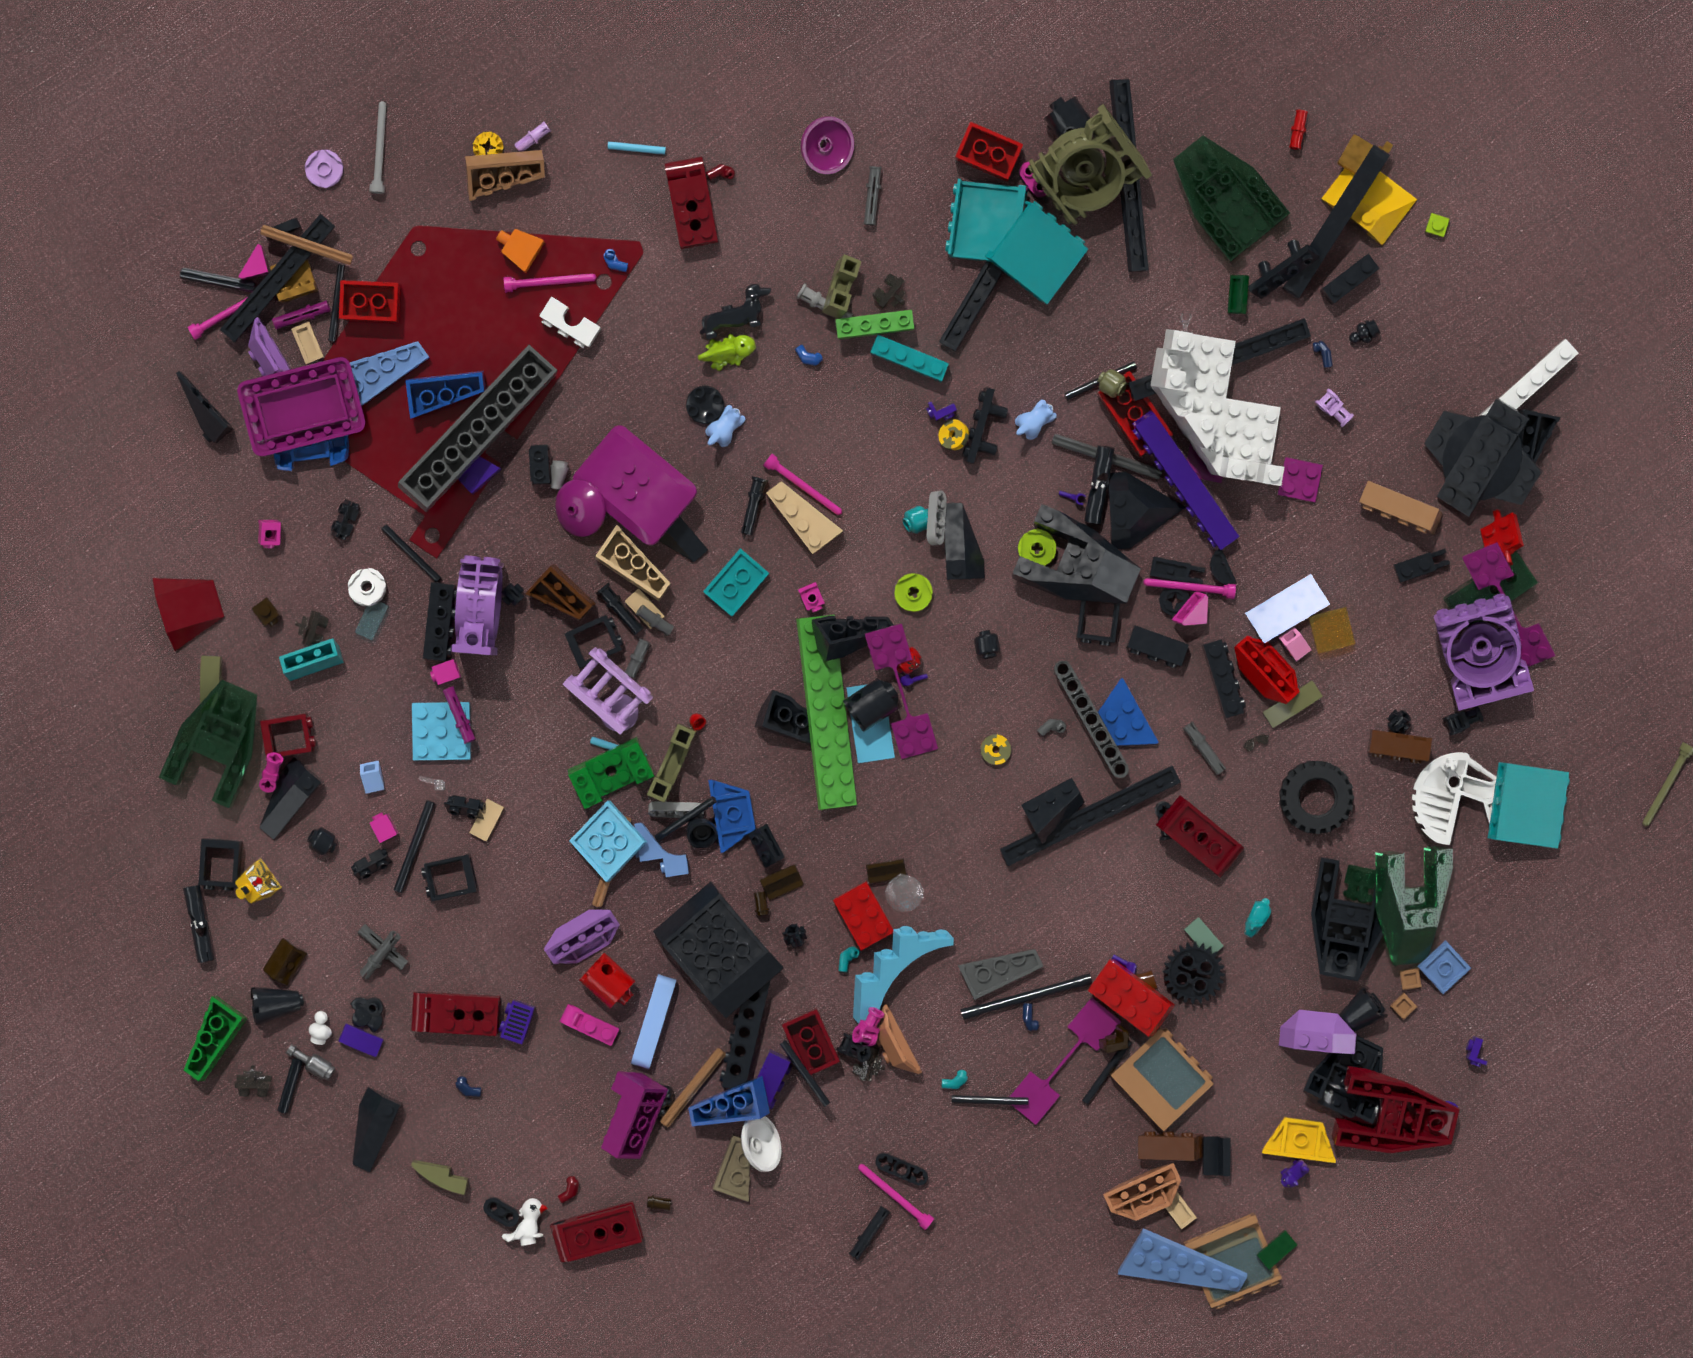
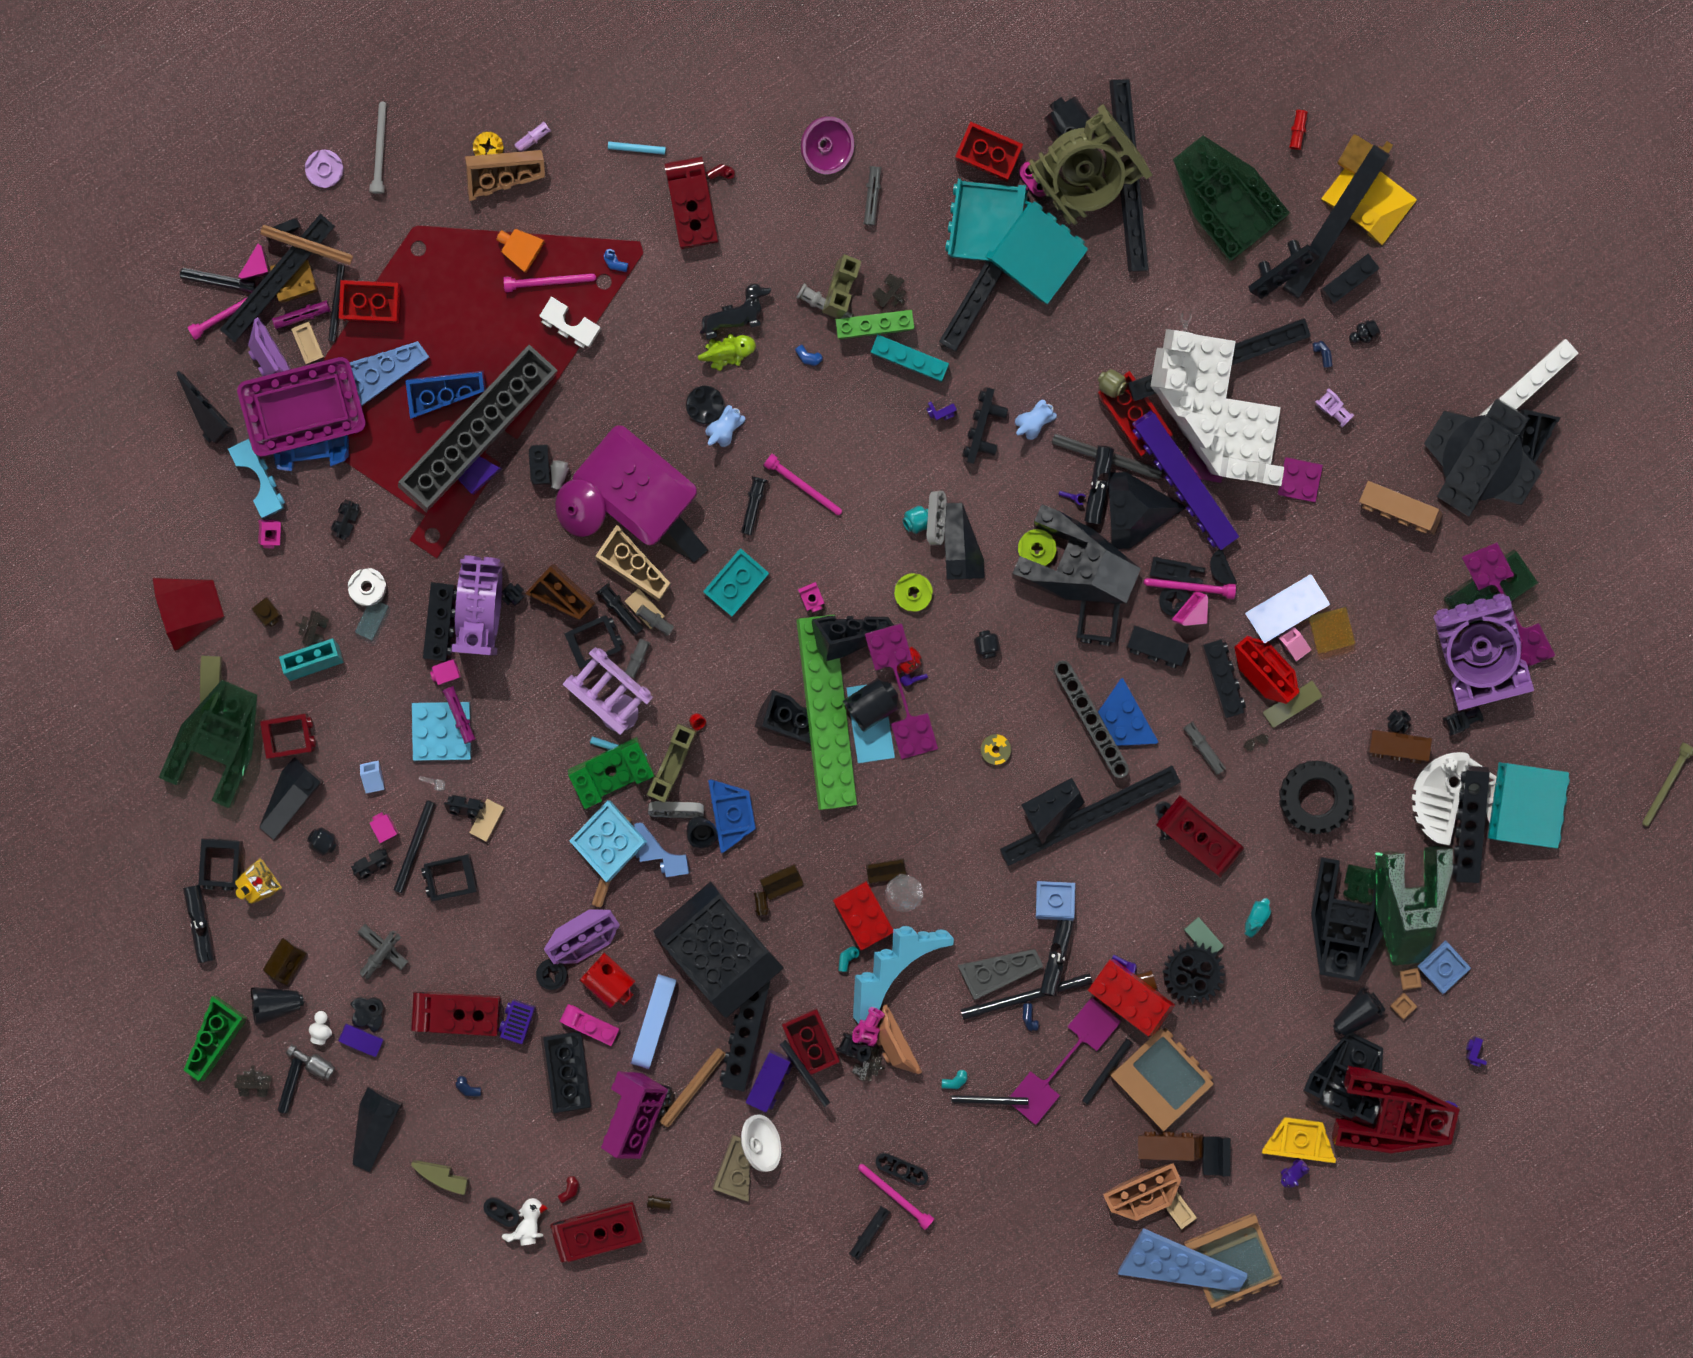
dark pink connector [259,752,283,793] -> none
black bar [381,524,441,583] -> none
black bar [655,796,717,841] -> none
blue wedge [688,1076,770,1126] -> none
black bracket [748,824,785,868] -> none
tan wedge [766,481,843,554] -> none
black gear [782,924,807,948] -> none
yellow piece [938,419,969,451] -> none
dark grey arm [1037,719,1066,736] -> none
black bar [1064,361,1137,400] -> none
dark brown bracket [1099,1024,1129,1053] -> none
dark green tile [1227,275,1249,314] -> none
dark green tile [1256,1230,1297,1270] -> none
medium lavender wedge [1279,1010,1357,1054] -> none
black hinge [1393,549,1450,583] -> none
lime plate [1425,213,1449,238] -> none
red plate [1480,509,1524,566] -> none
none -> medium azure arch [228,439,285,519]
none -> black gear [536,959,567,990]
none -> black slope [541,1031,591,1113]
none -> medium blue tile [1036,881,1075,921]
none -> black piece [1039,920,1075,997]
none -> black brick [1452,765,1490,883]

